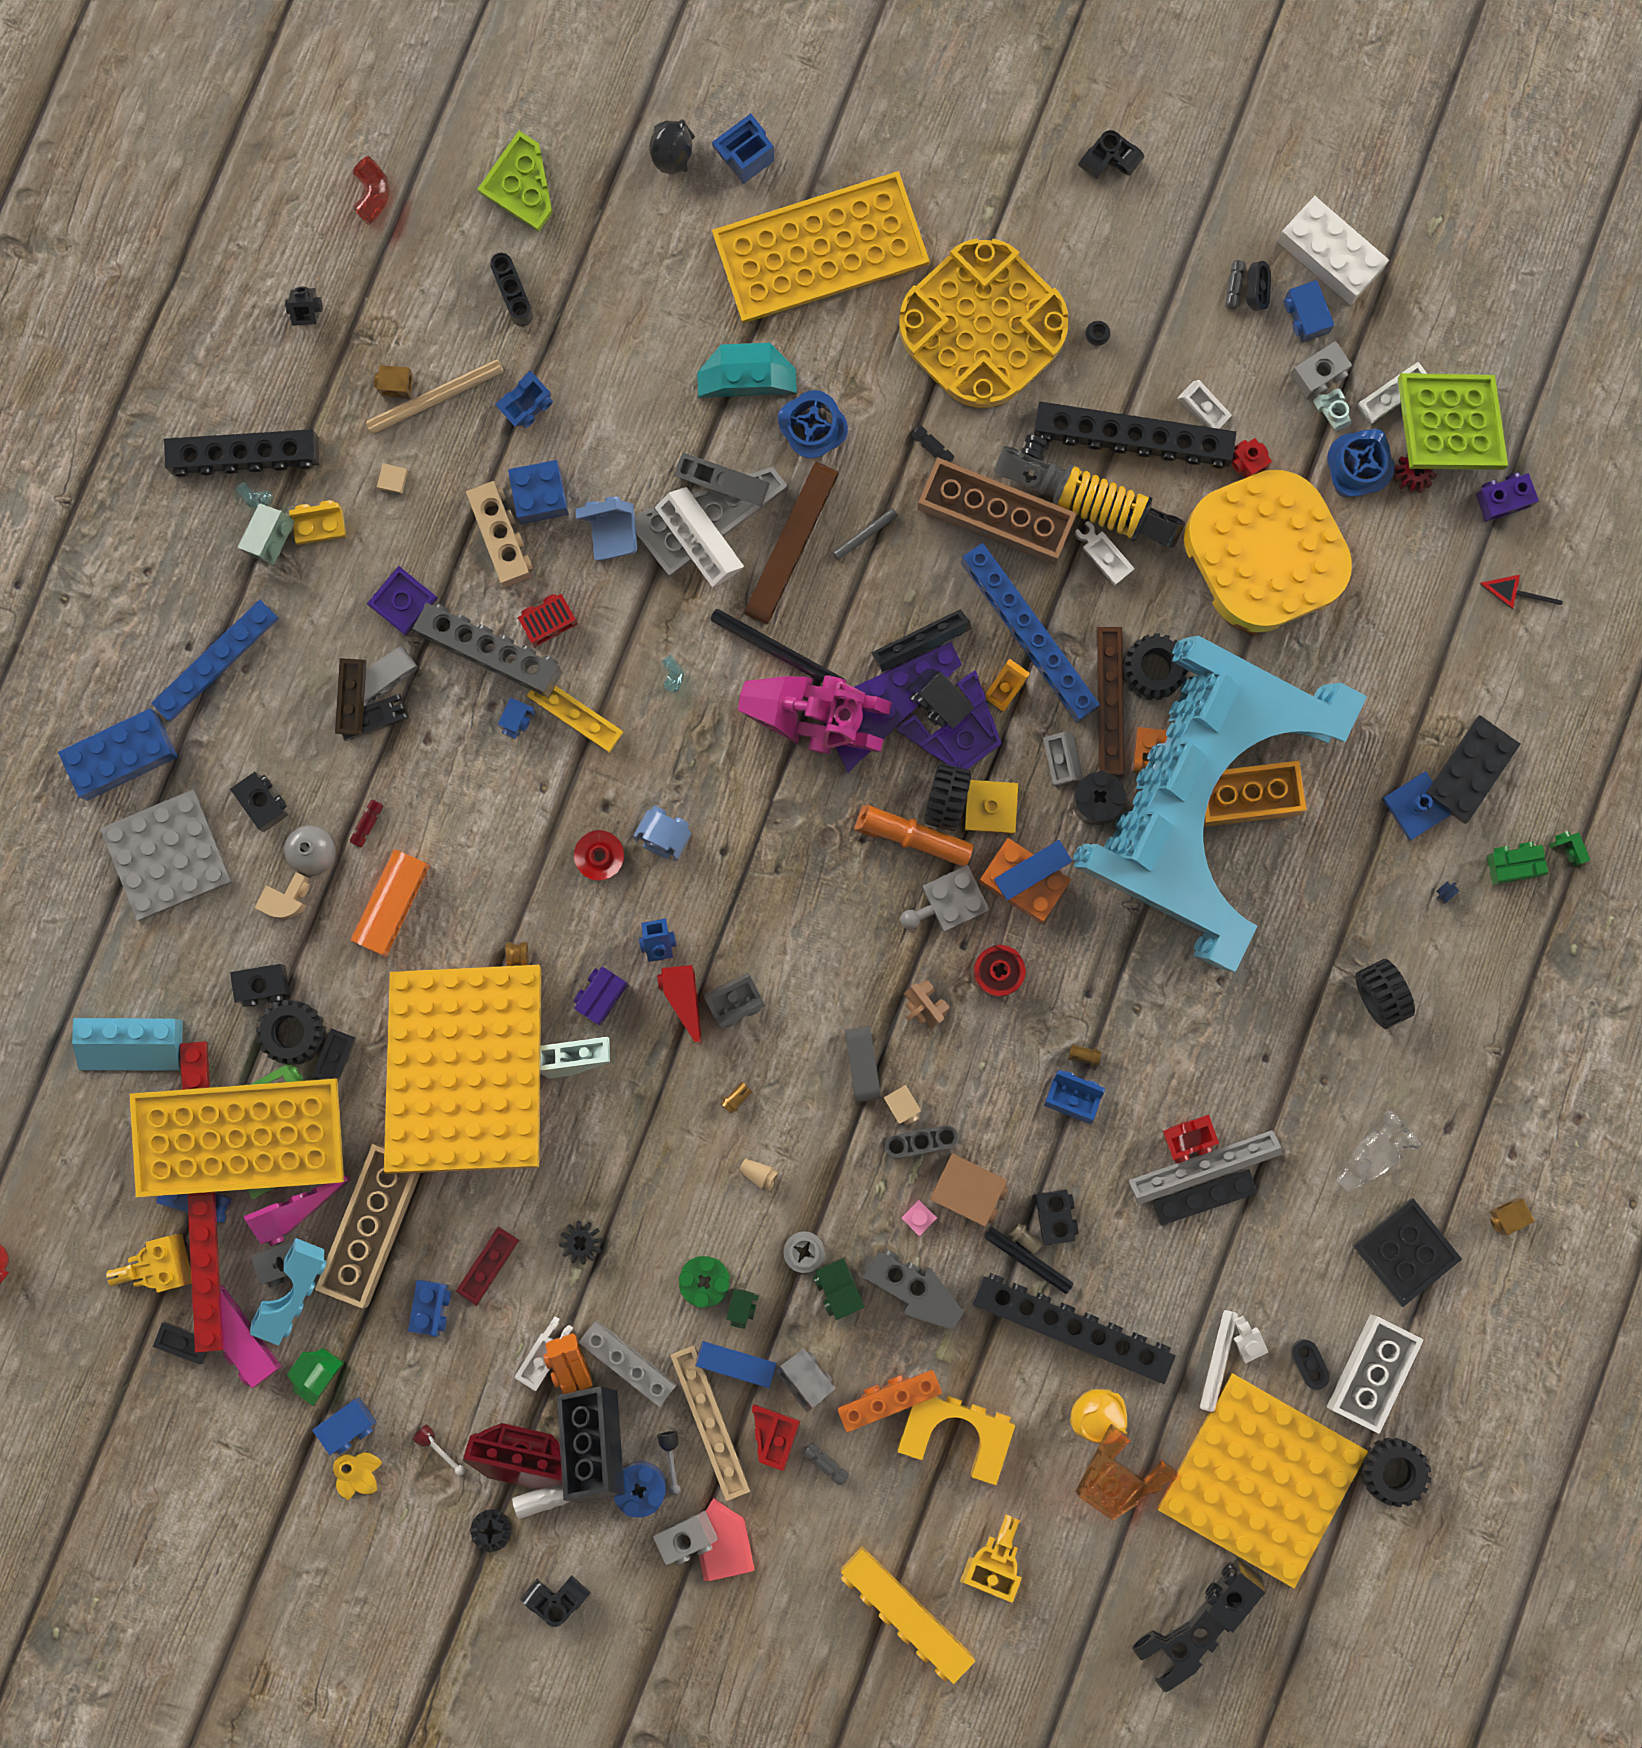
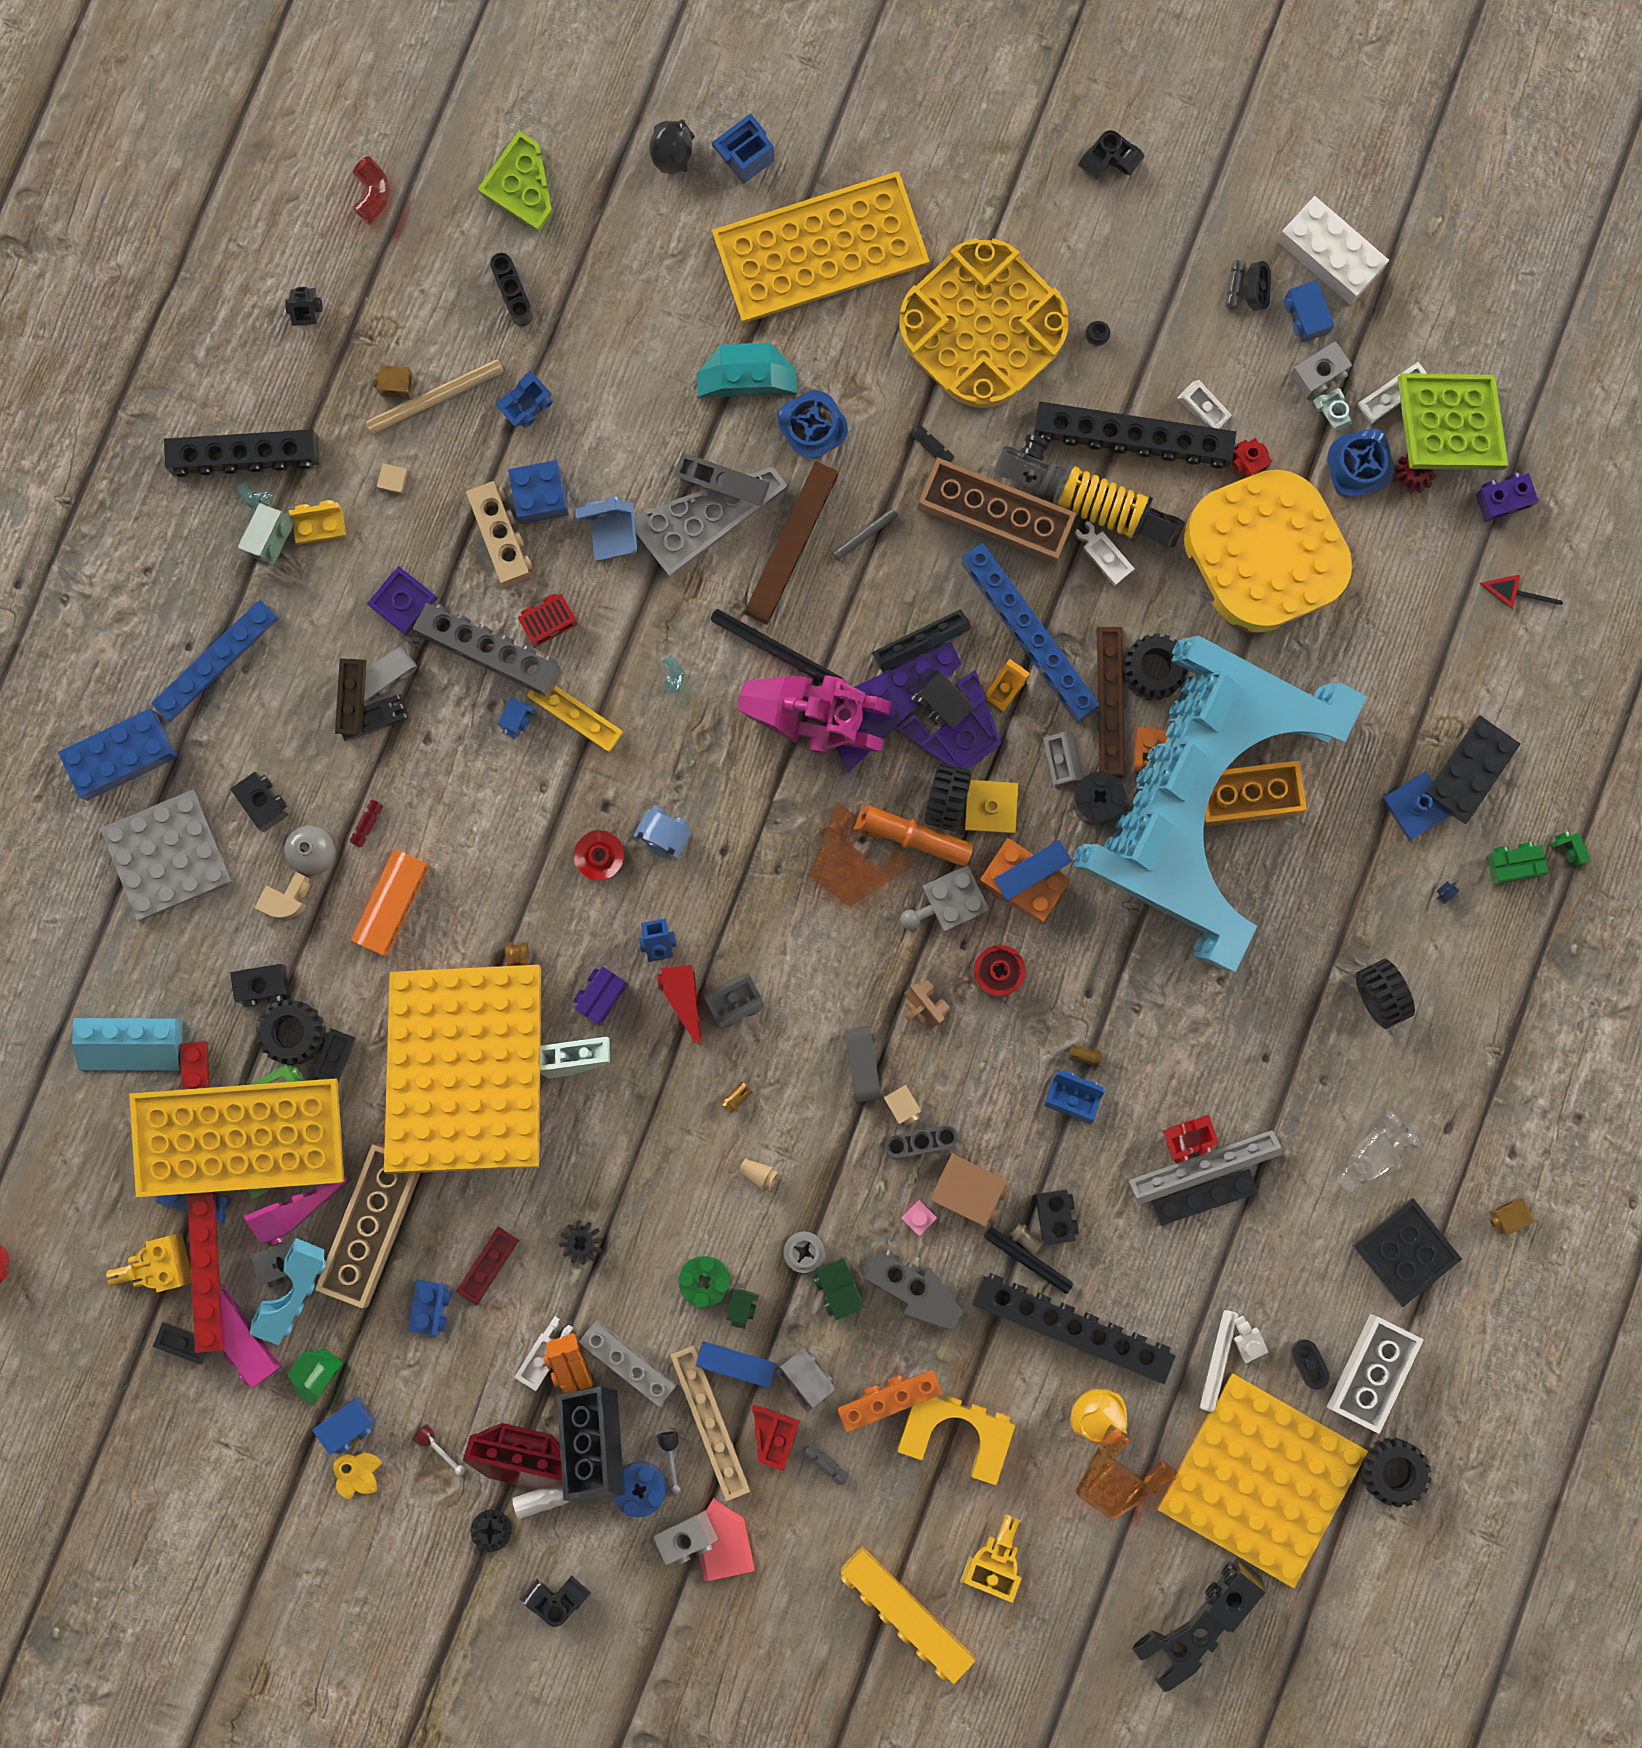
white brick [655,487,744,588] -> none
none -> clear orange wing [810,802,915,907]

